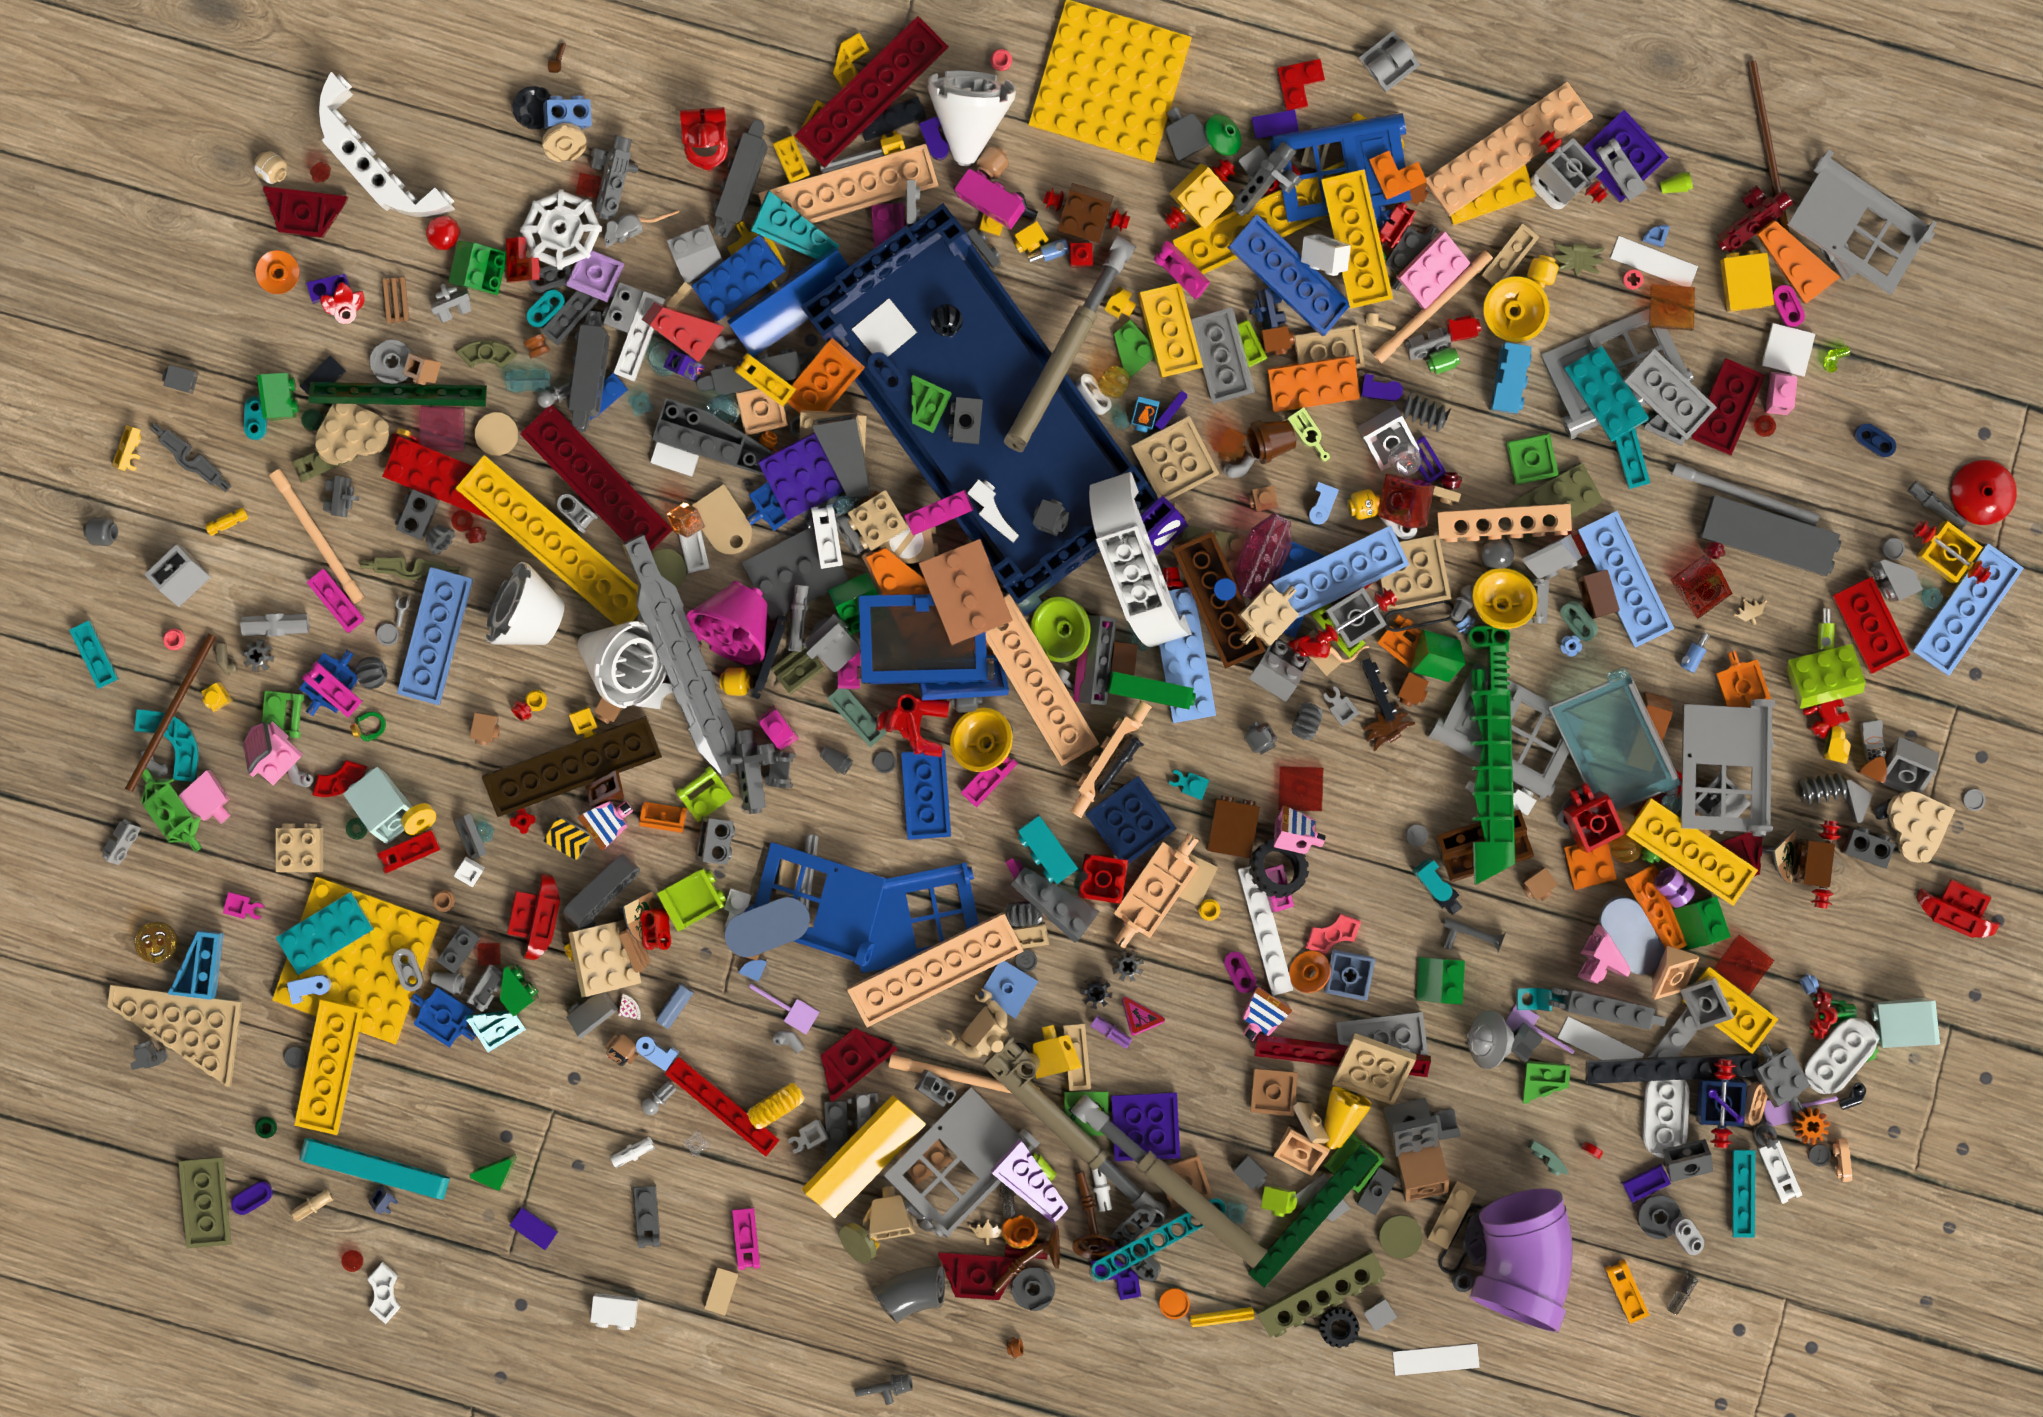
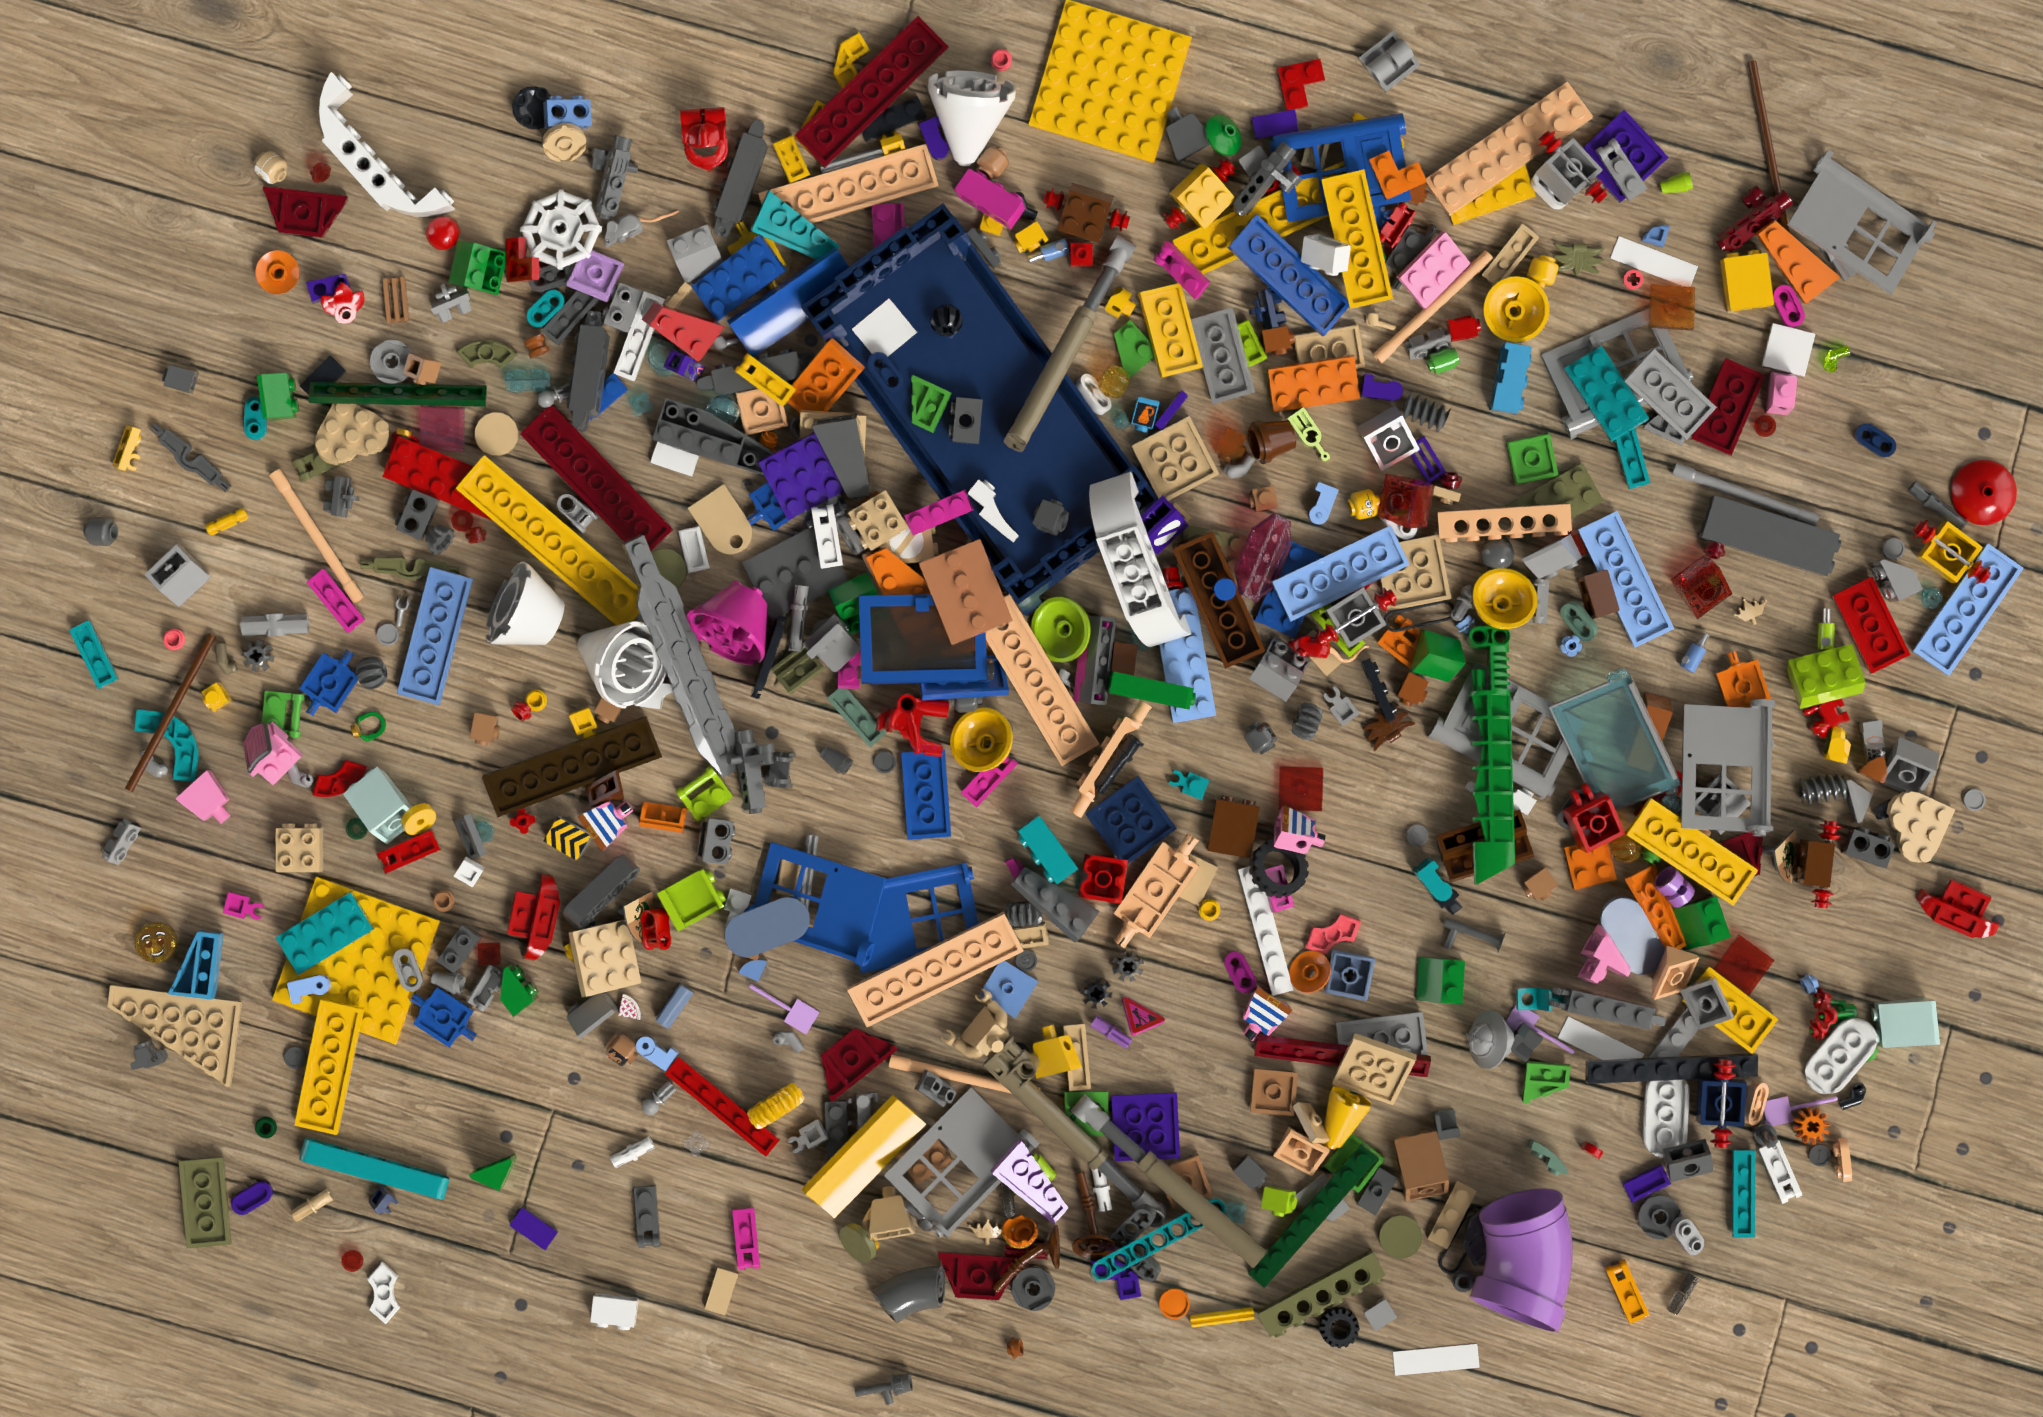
bright green plate [141,768,202,852] -> none
clear green plate [301,409,324,431] -> none
dark pink plate [302,661,363,718] -> none
wing [466,1010,526,1052] -> none
reddish brown hand [548,43,566,73] -> none
clear red plate [575,172,602,199] -> none
medium nougat tile [619,926,651,973] -> none
clear orange brick [667,503,705,538] -> none
yellow head [720,667,754,696] -> none
dark pink torso [757,705,799,751] -> none
clear light blue plate [832,496,856,513] -> none
light grey wing [905,180,920,228] -> none
tan plate [1238,584,1299,646] -> none
dark grey bracket [1383,1098,1439,1157] -> none
clear helmet [1387,442,1421,476] -> none
dark purple hinge [1708,1089,1744,1124] -> none
dark grey plate [1753,1043,1810,1112] -> none

